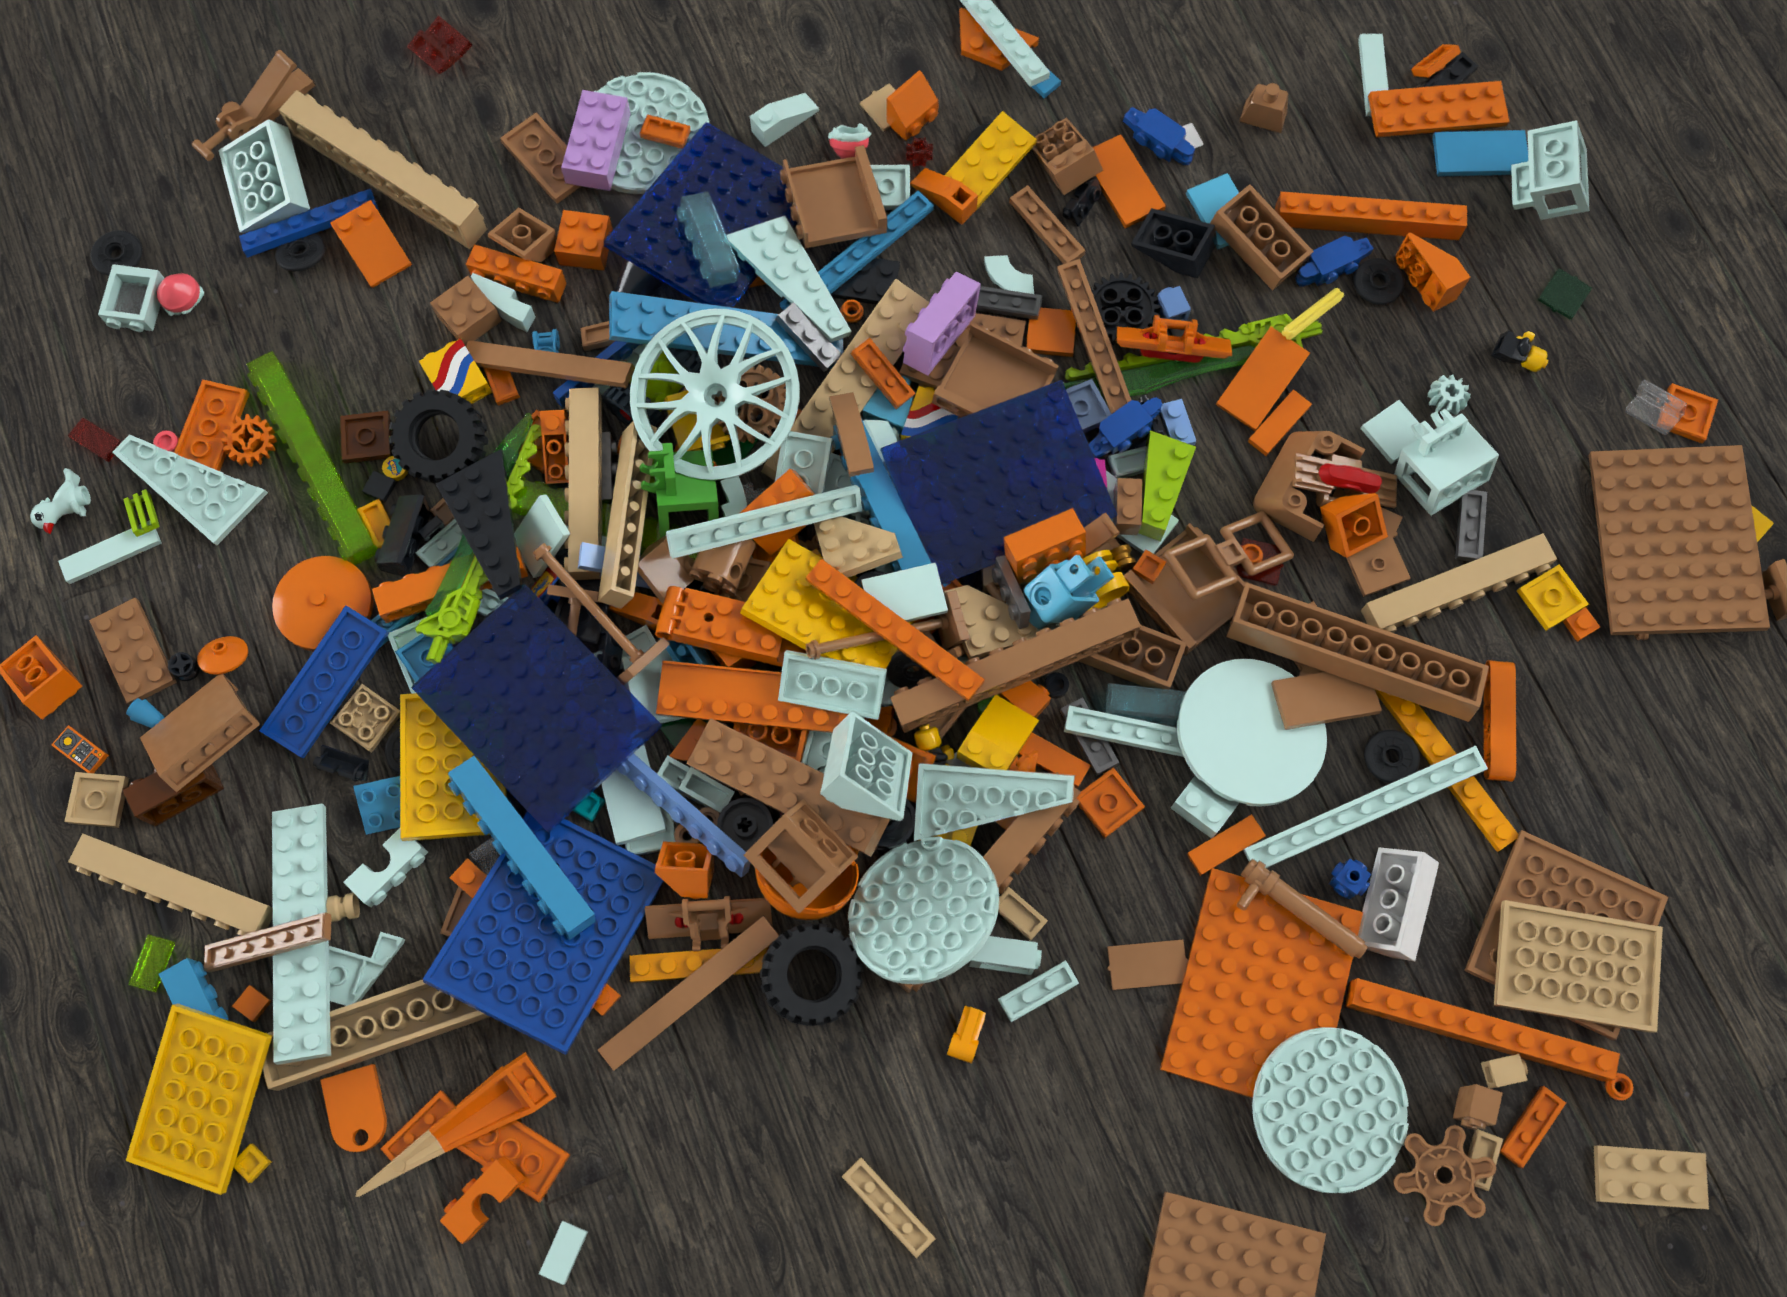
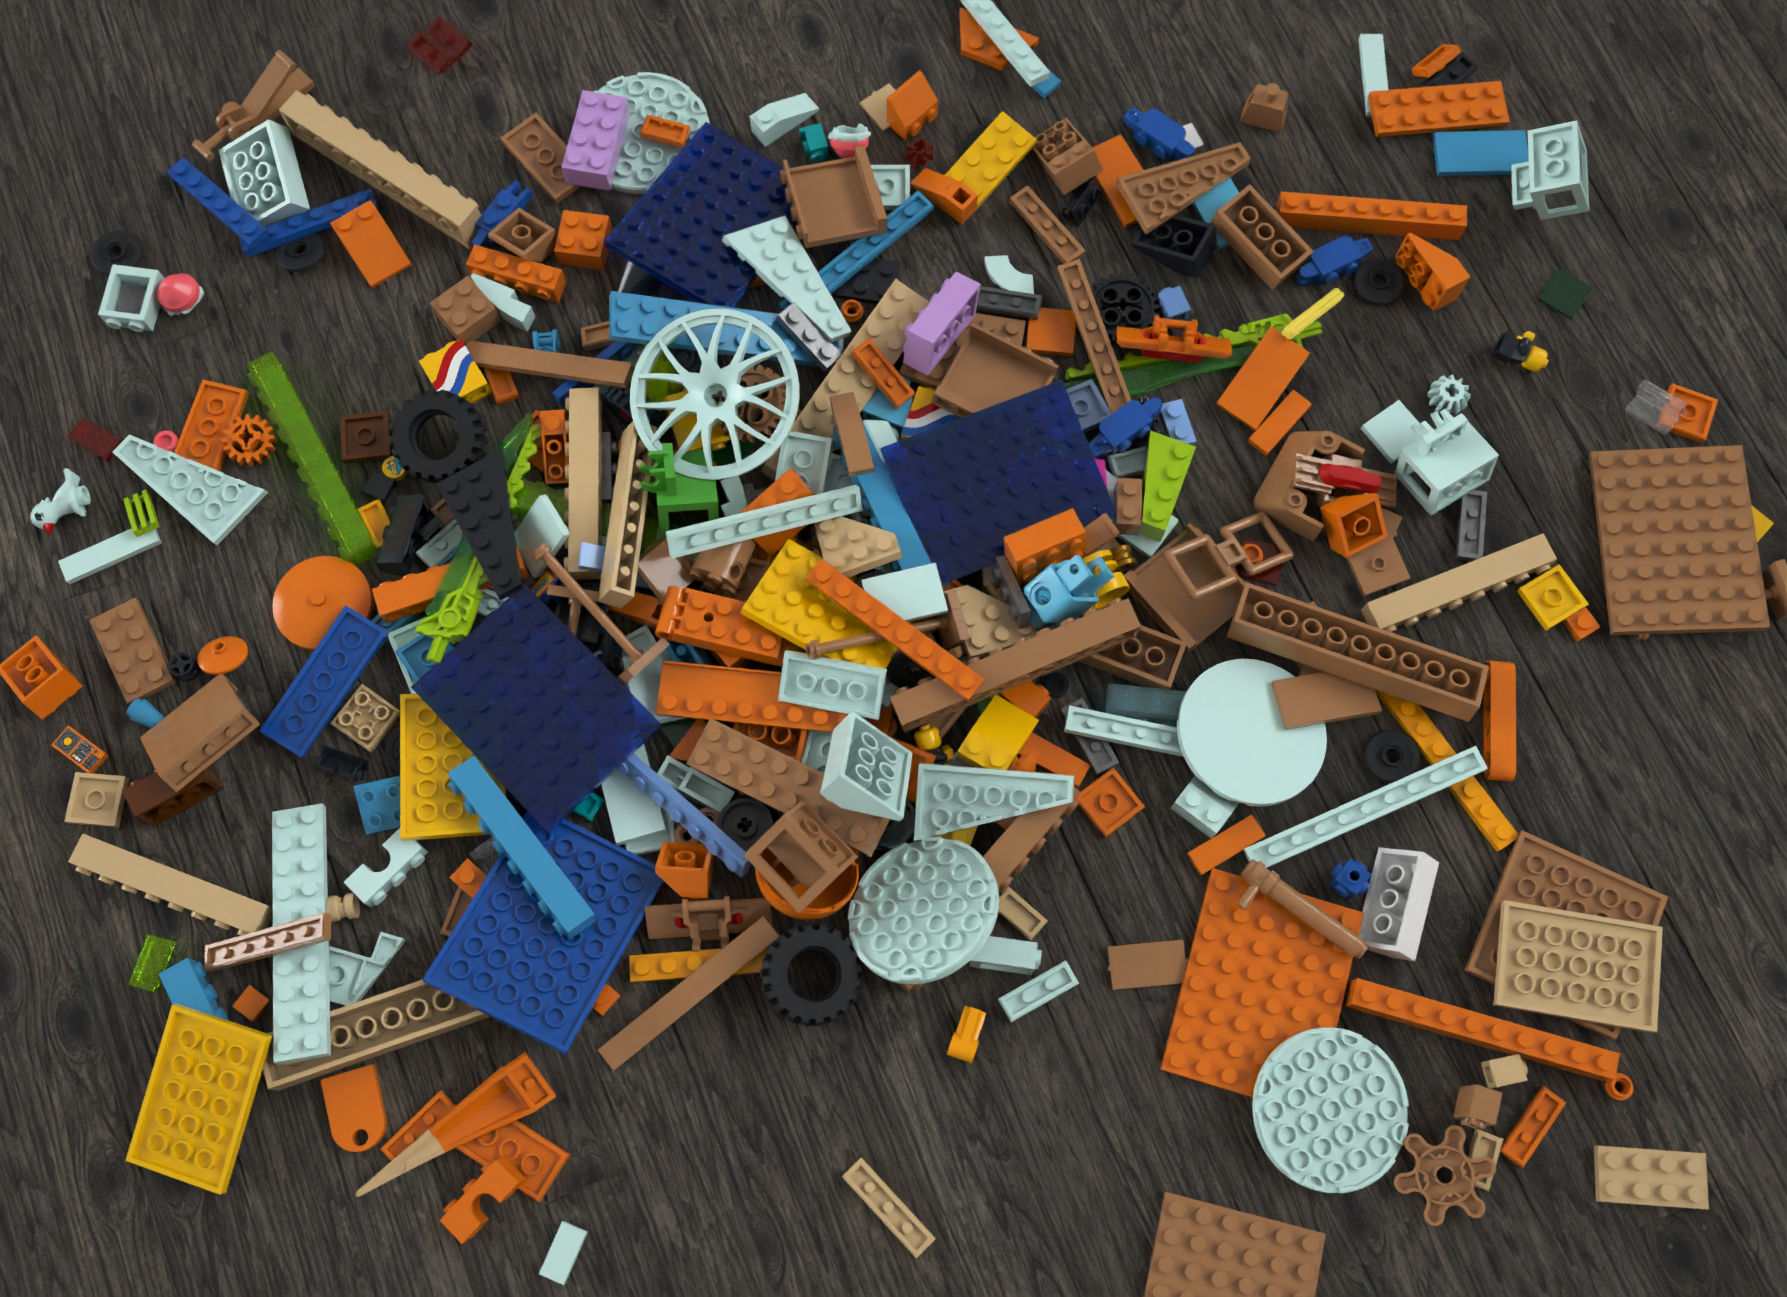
yellow tile [233,1144,271,1183] -> none
clear light blue brick [677,191,740,287] -> none
orange plate [1132,549,1167,584] -> none
none -> blue plate [166,157,270,249]
none -> blue hinge [472,181,533,248]
none -> teal brick [799,123,829,163]
none -> medium nougat wing [1116,142,1251,234]

